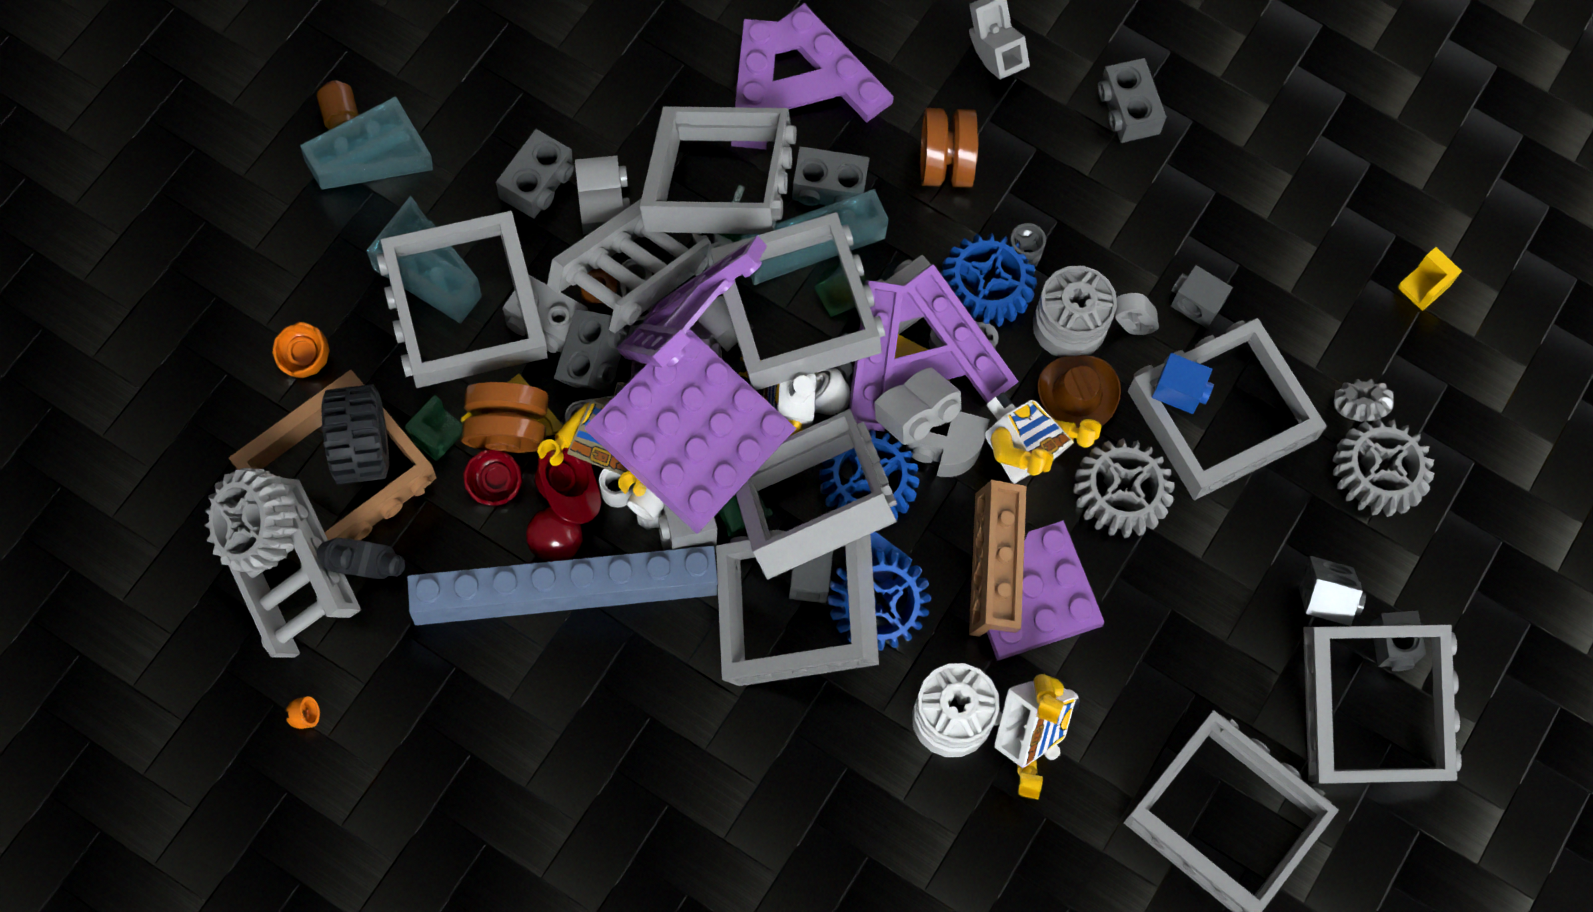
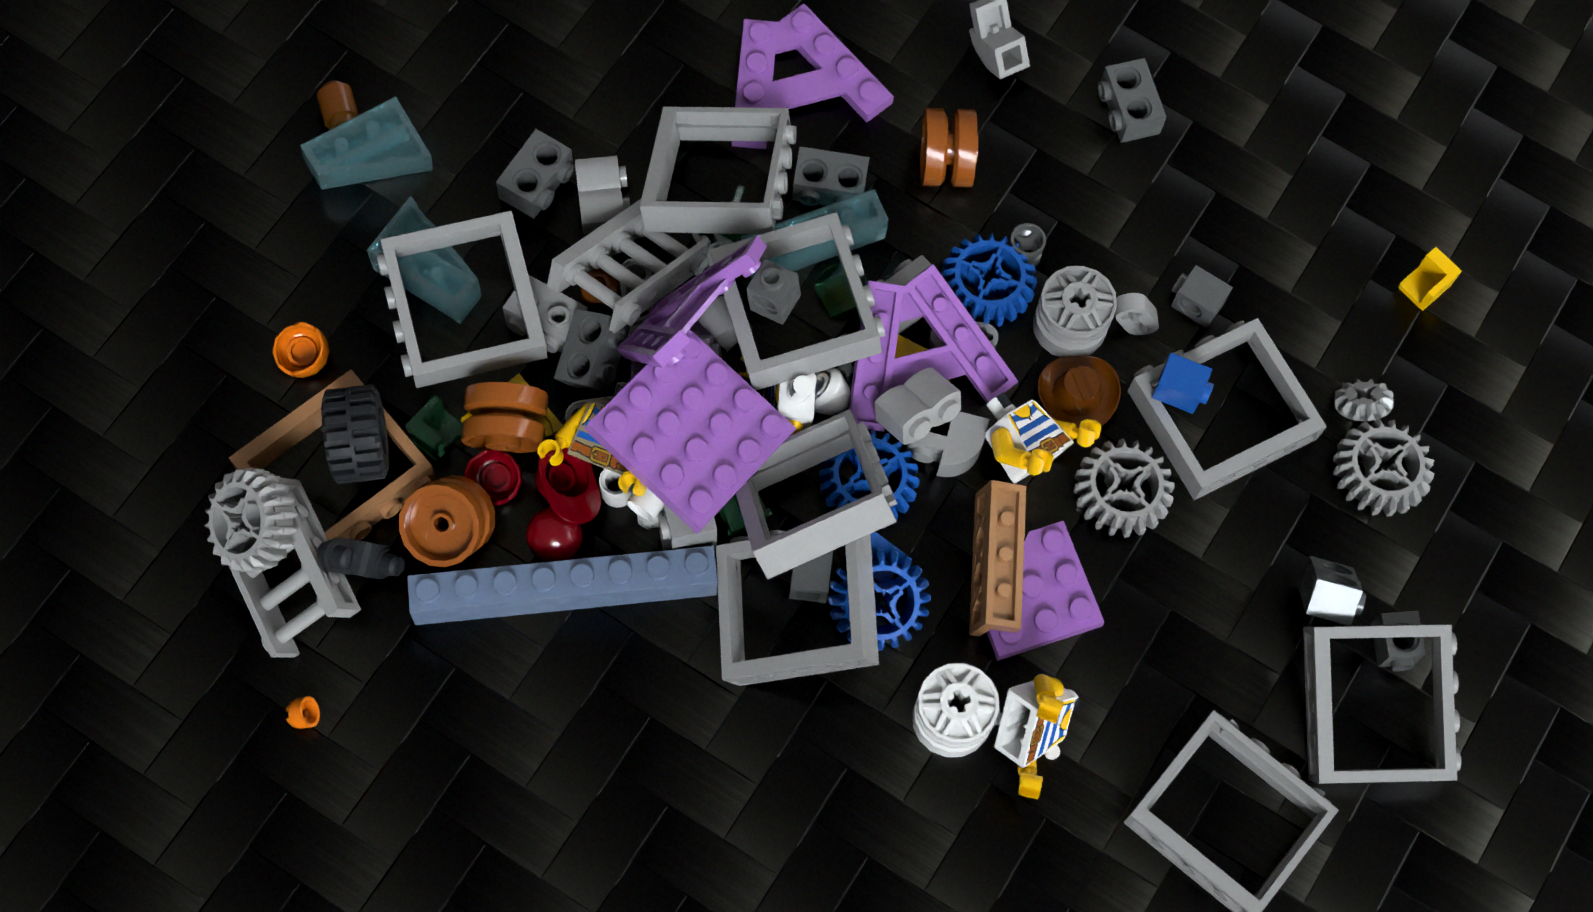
none -> dark orange wheel [399,475,495,567]
none -> dark grey brick [746,259,801,325]

